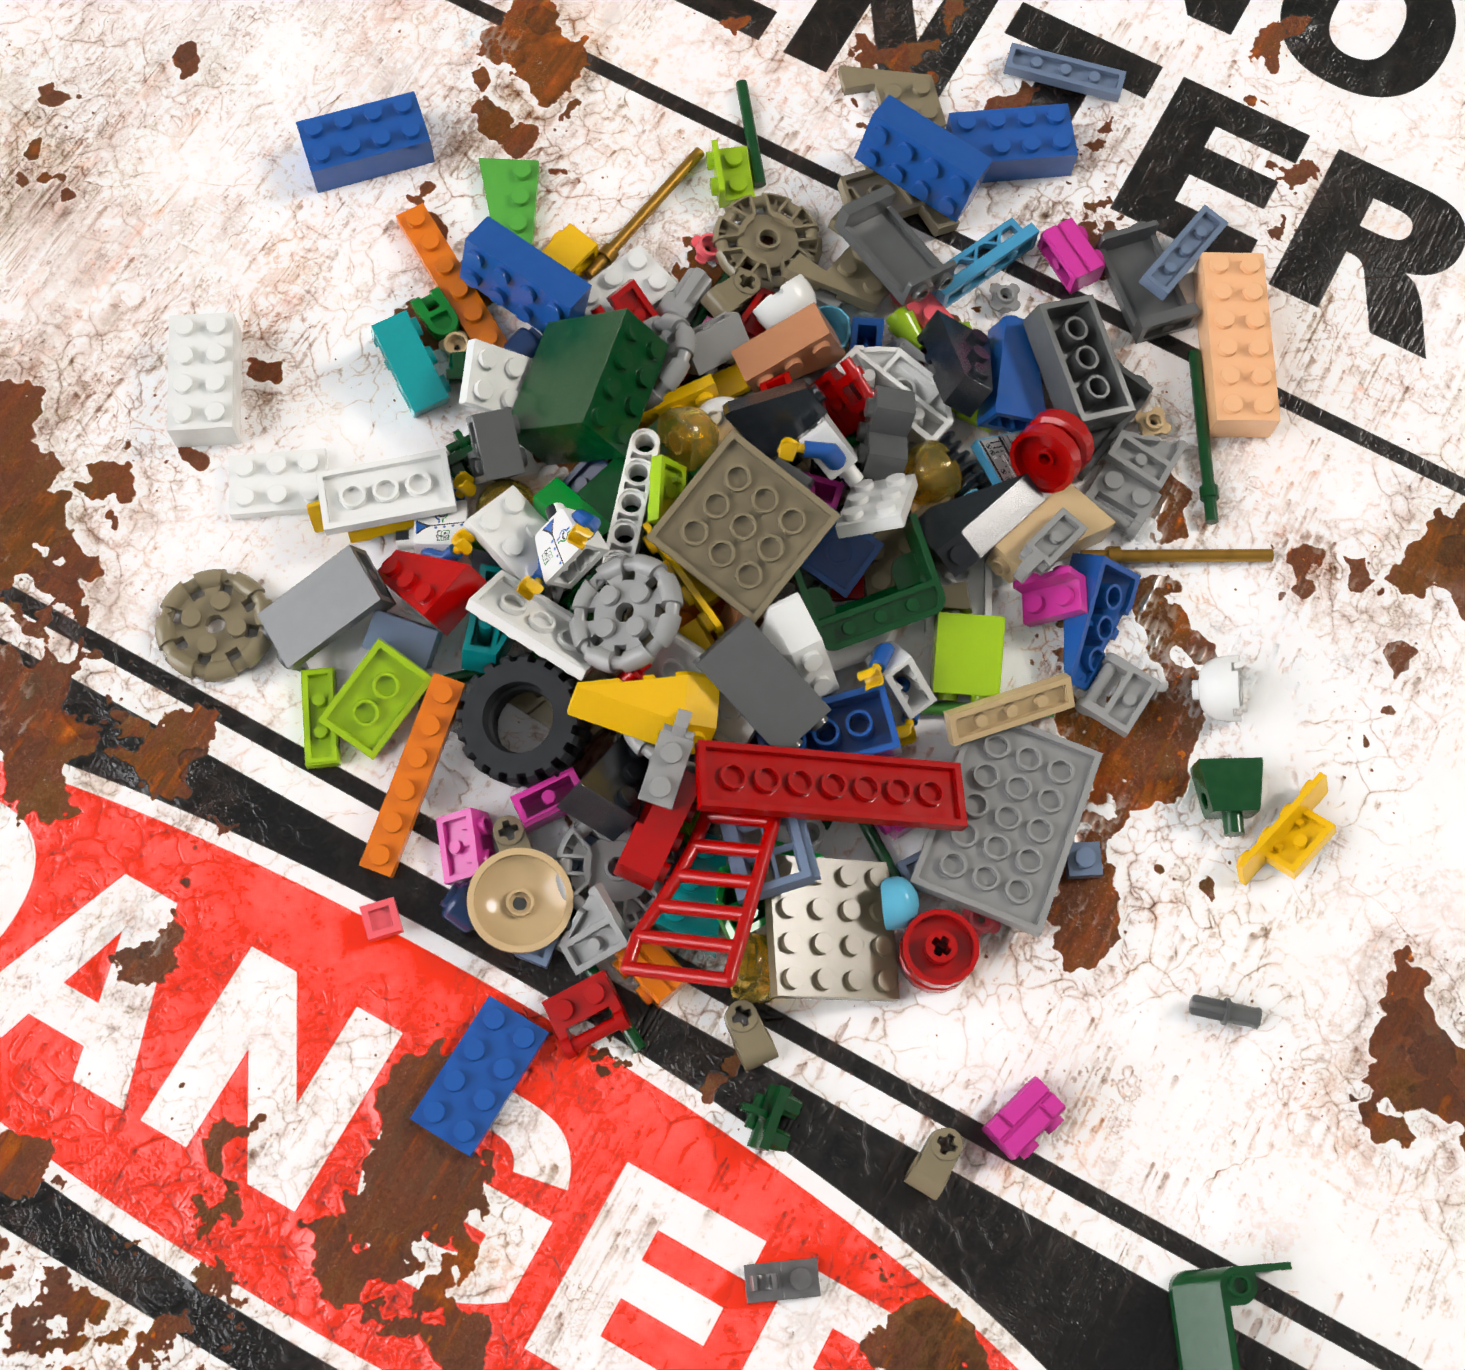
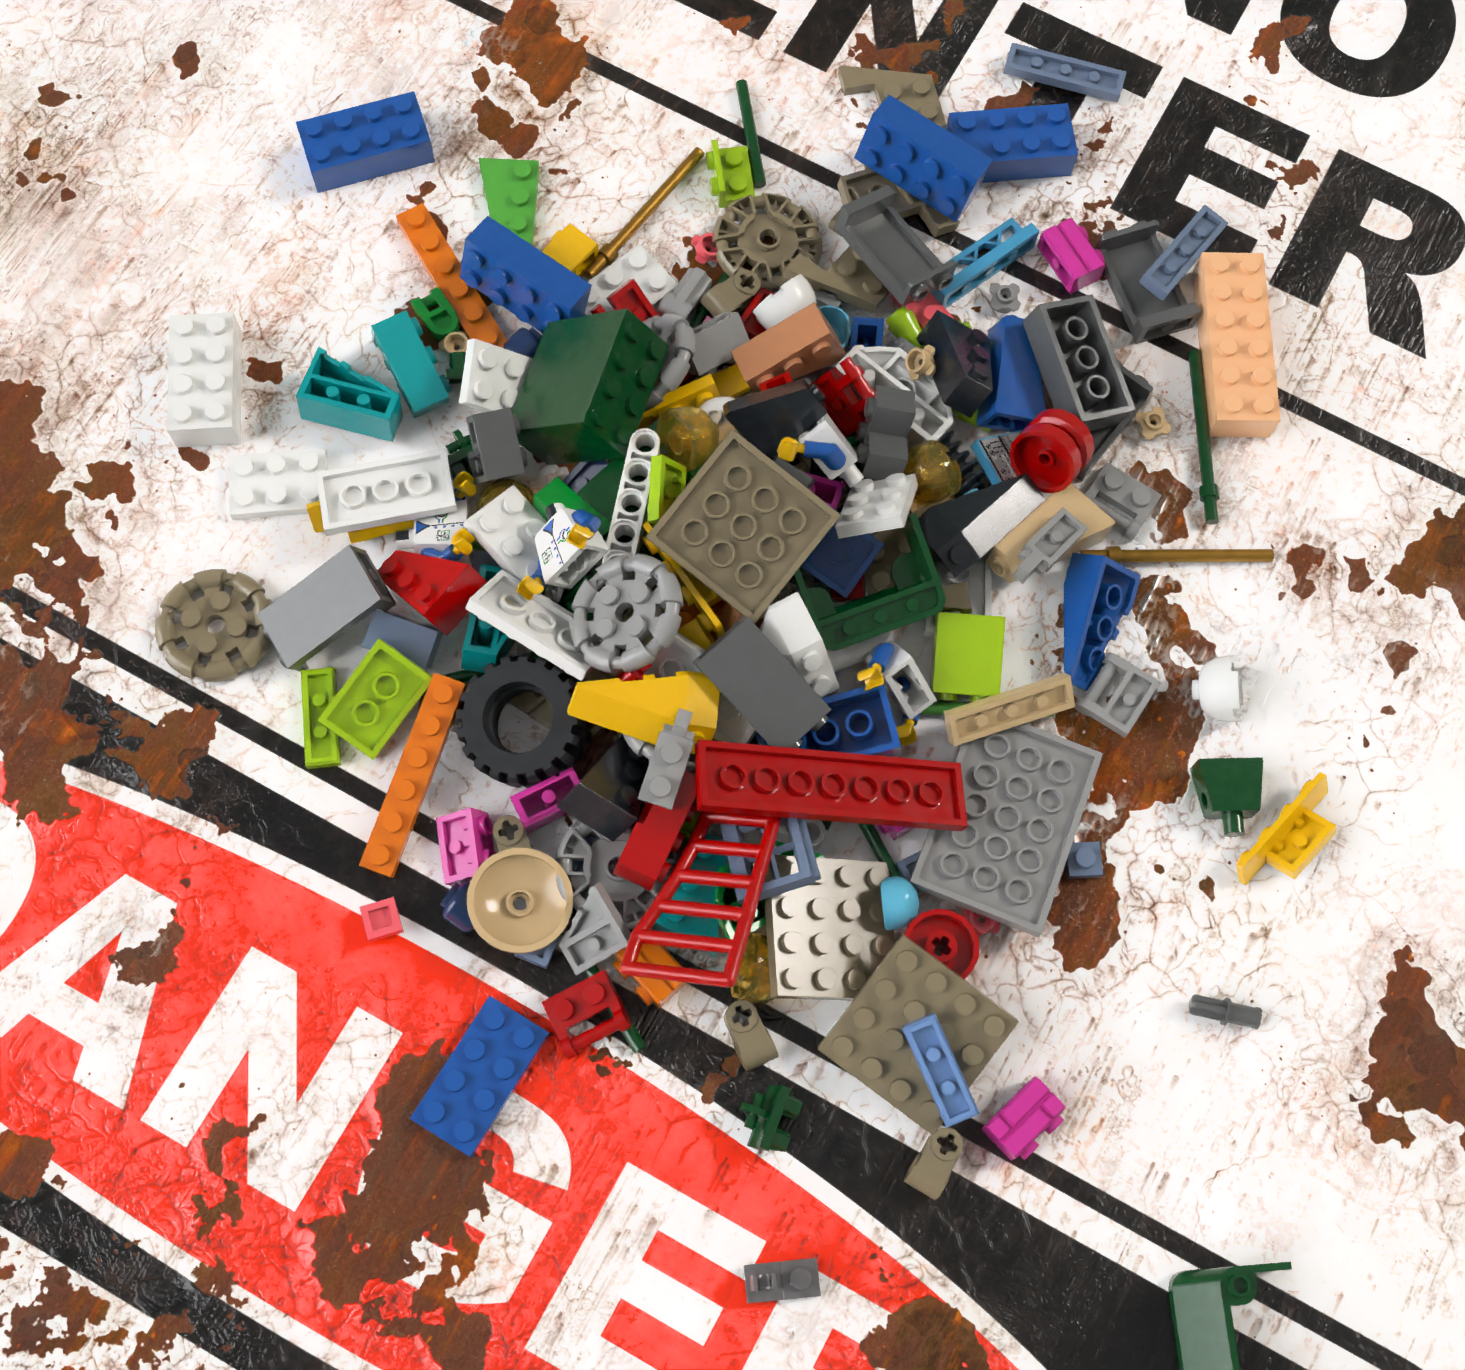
dark pink bracket [1013,565,1088,628] -> none
light grey wing [1103,430,1188,492] -> none
none -> teal wedge [296,346,403,442]
none -> dark tan plate [818,933,1019,1135]
none -> medium blue tile [902,1012,980,1128]
none -> tan plate [905,345,936,381]

